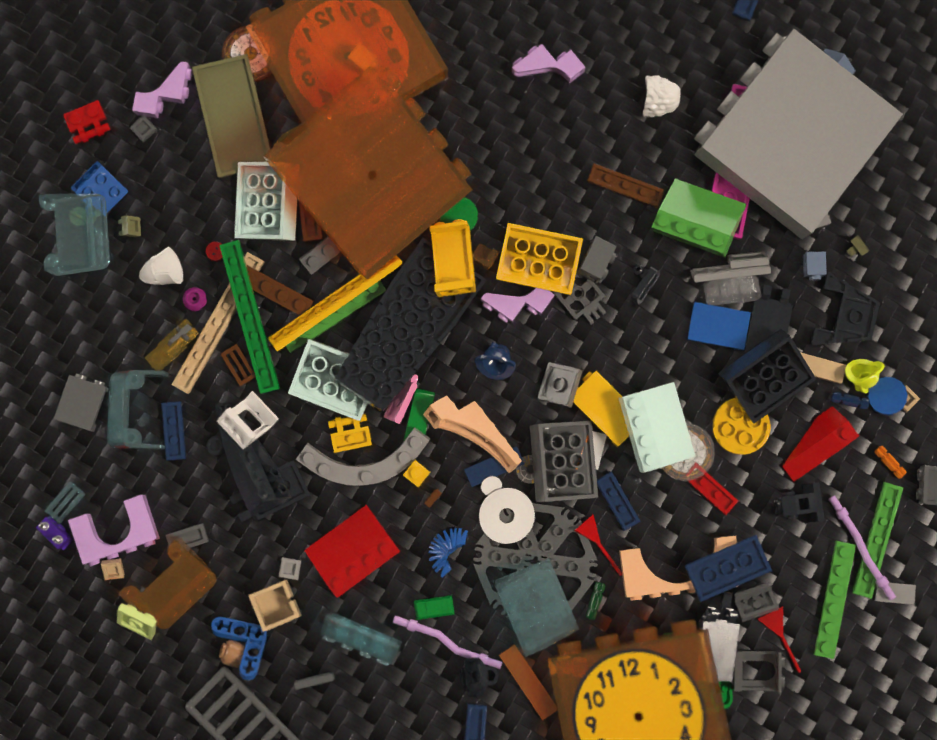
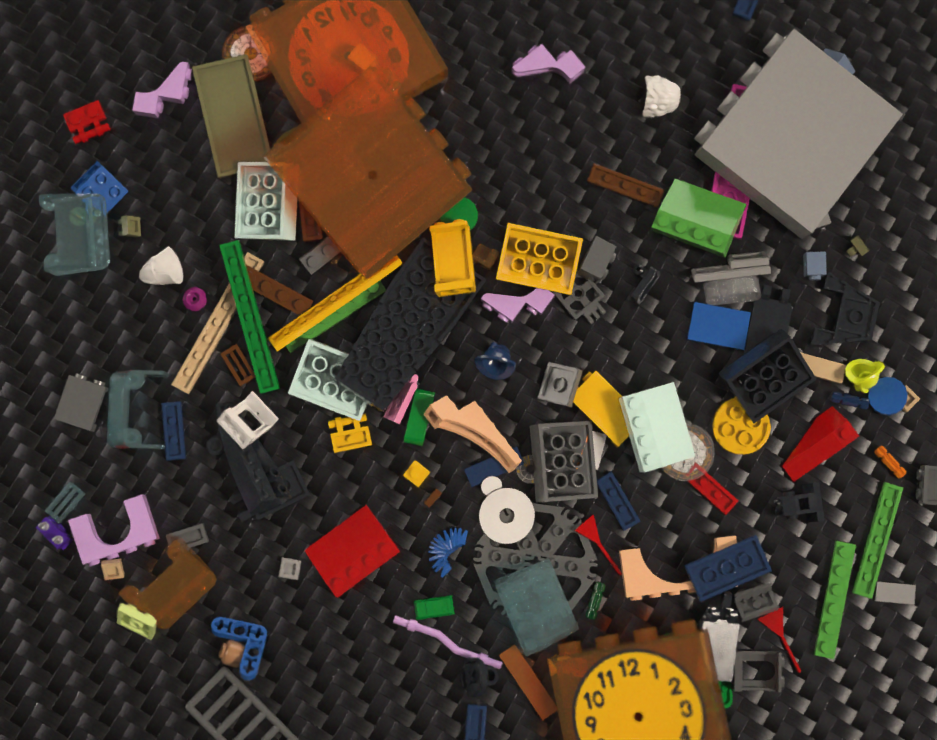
dark grey tile [130,115,157,142] -> none
clear yellow plate [145,319,199,372] -> none
red tile [206,242,223,261] -> none
tan piece [249,580,302,632] -> none
dark grey tile [294,672,335,690] -> none
light grey plate [296,427,430,486] -> none
clear light blue slope [321,612,402,666] -> none
lavender bar [828,495,896,601] -> none

